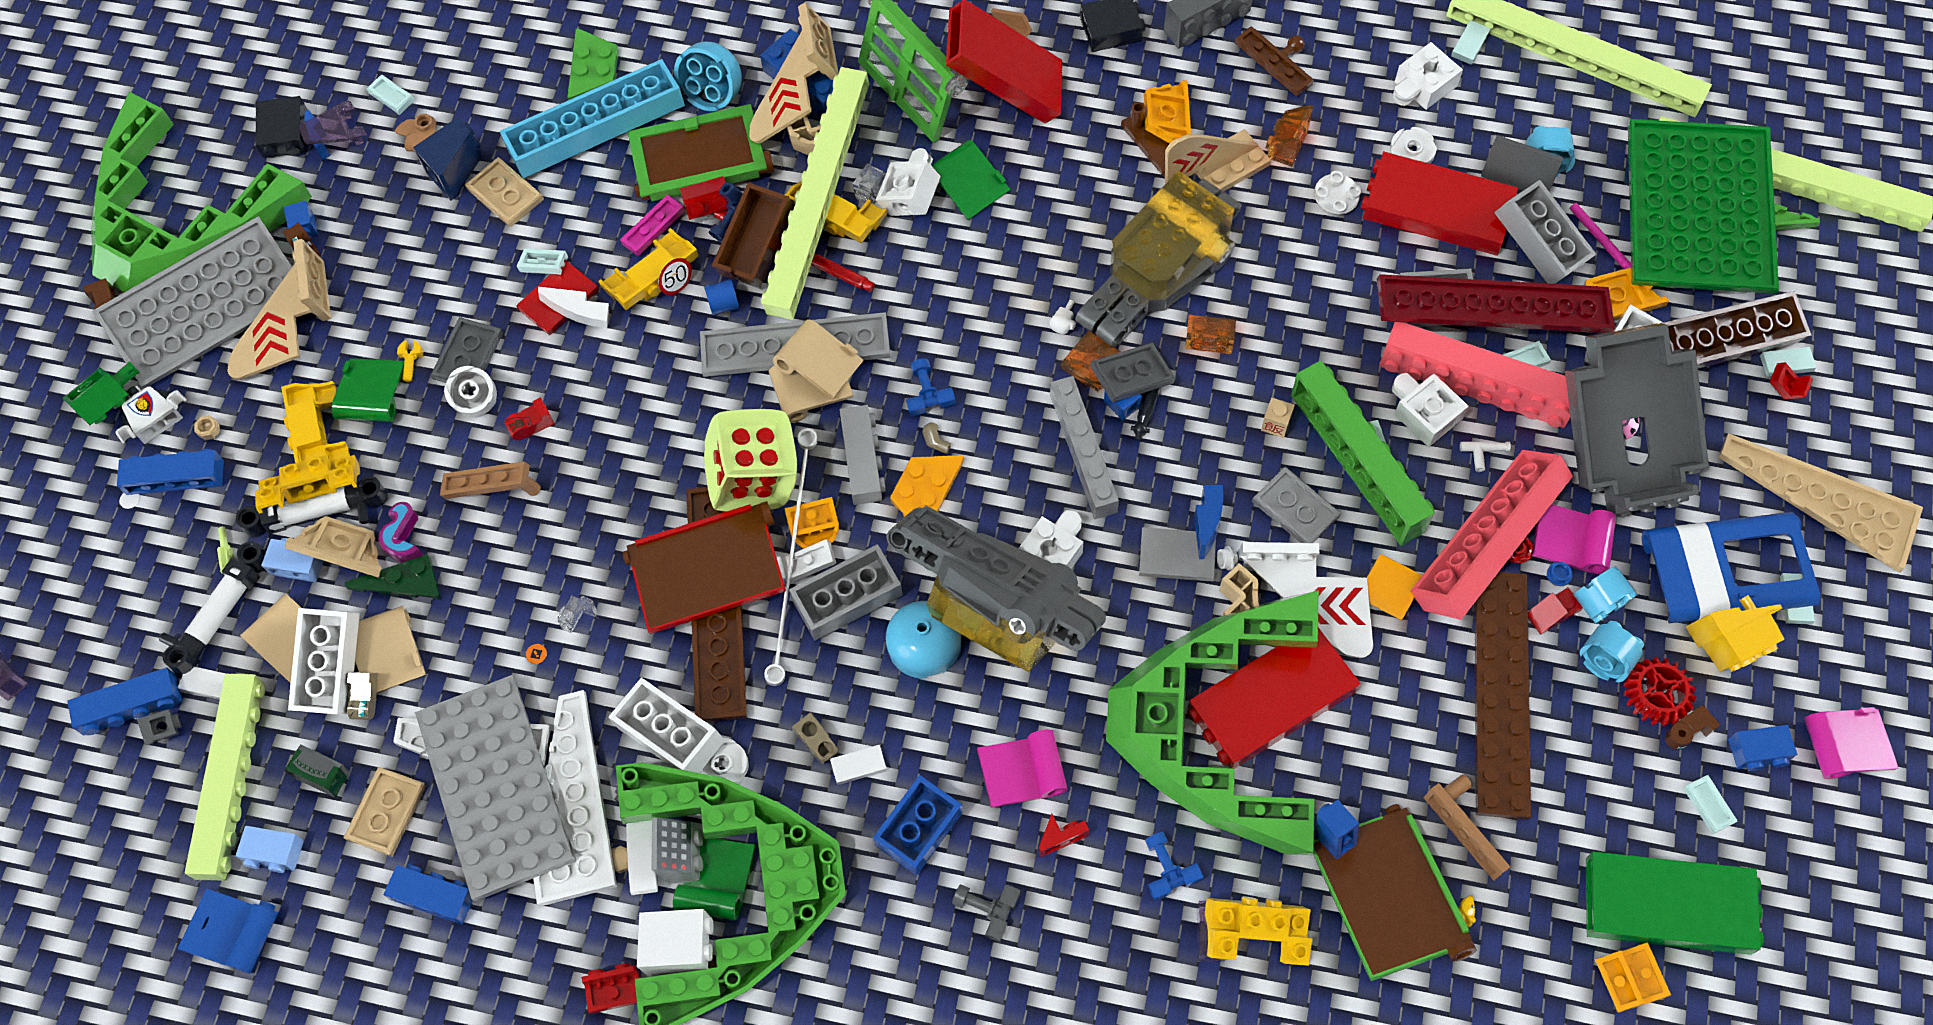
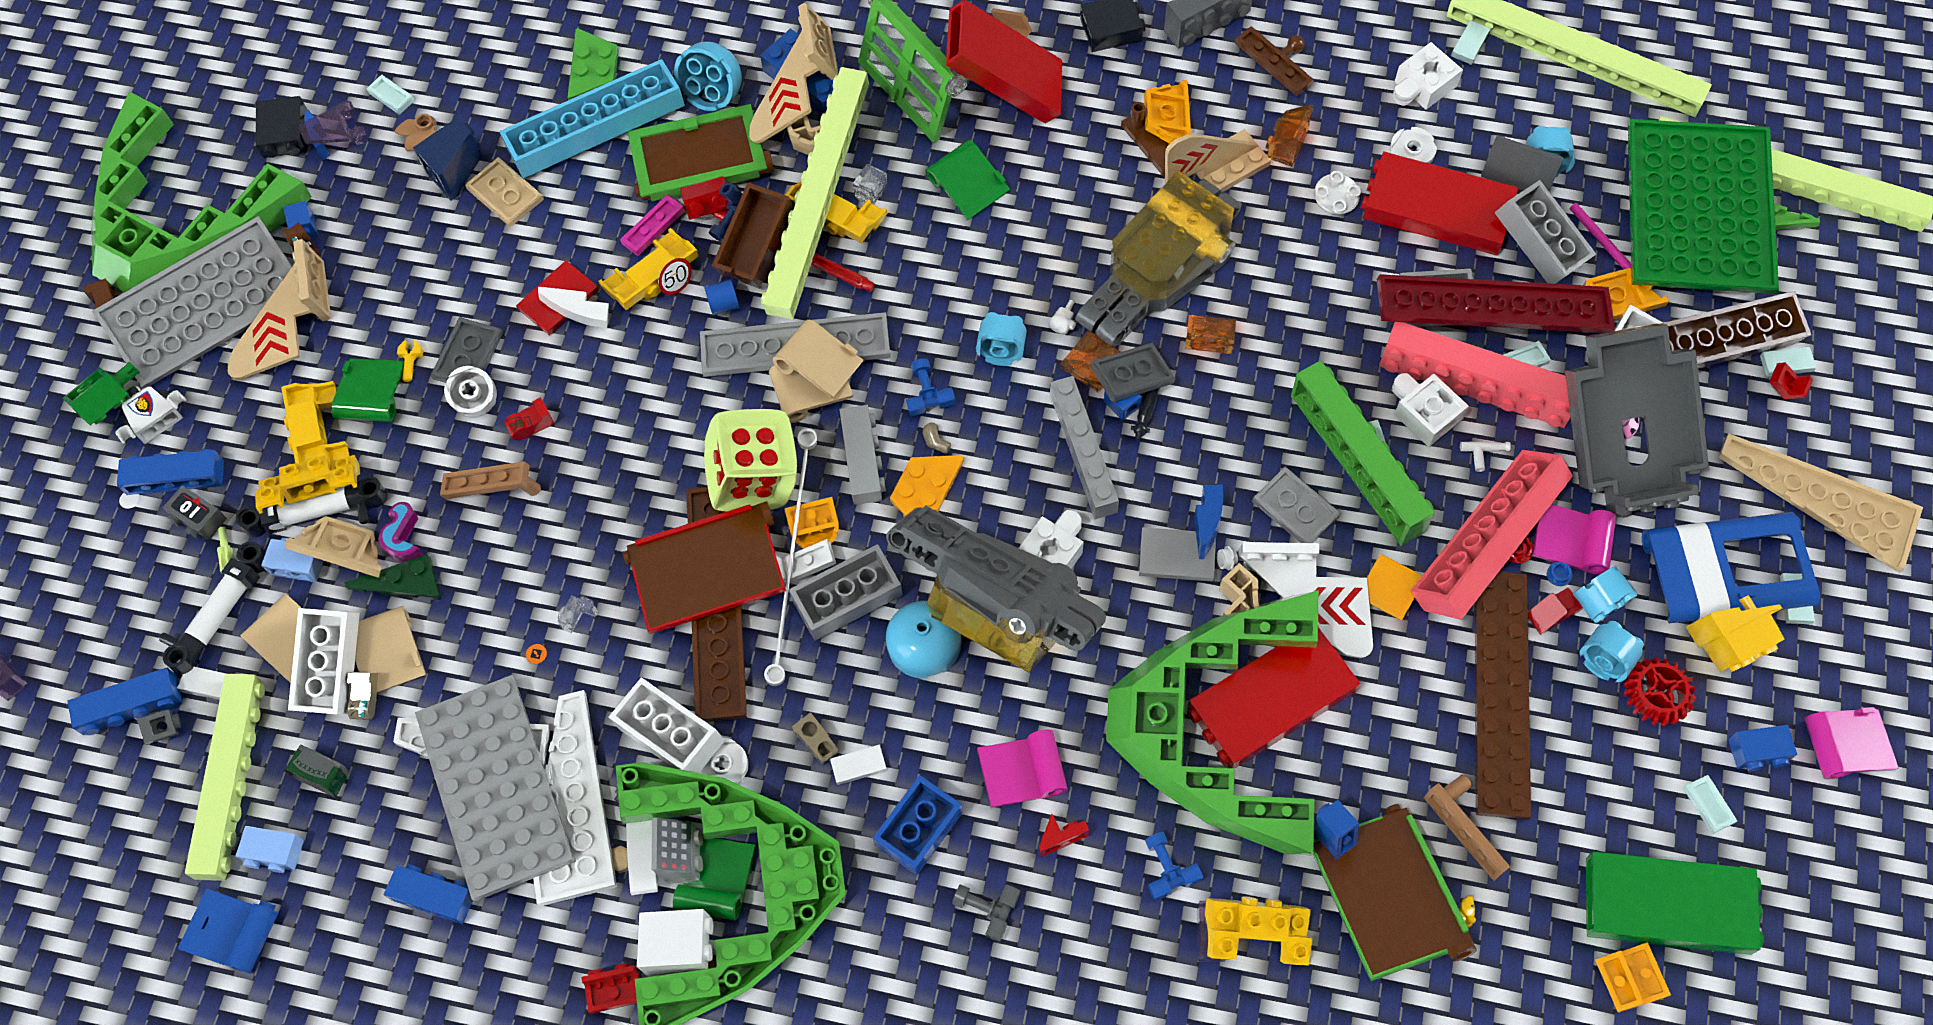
tan tile [194,415,220,440] -> none
tan tile [344,767,427,857] -> none
light aqua tile [517,248,568,275] -> none
white brick [876,148,941,216] -> none
tan brick [1261,397,1295,438] -> none
reddish brown leg [1665,705,1720,750] -> none
none -> dark grey brick [163,486,227,541]
none -> medium azure brick [976,312,1027,366]

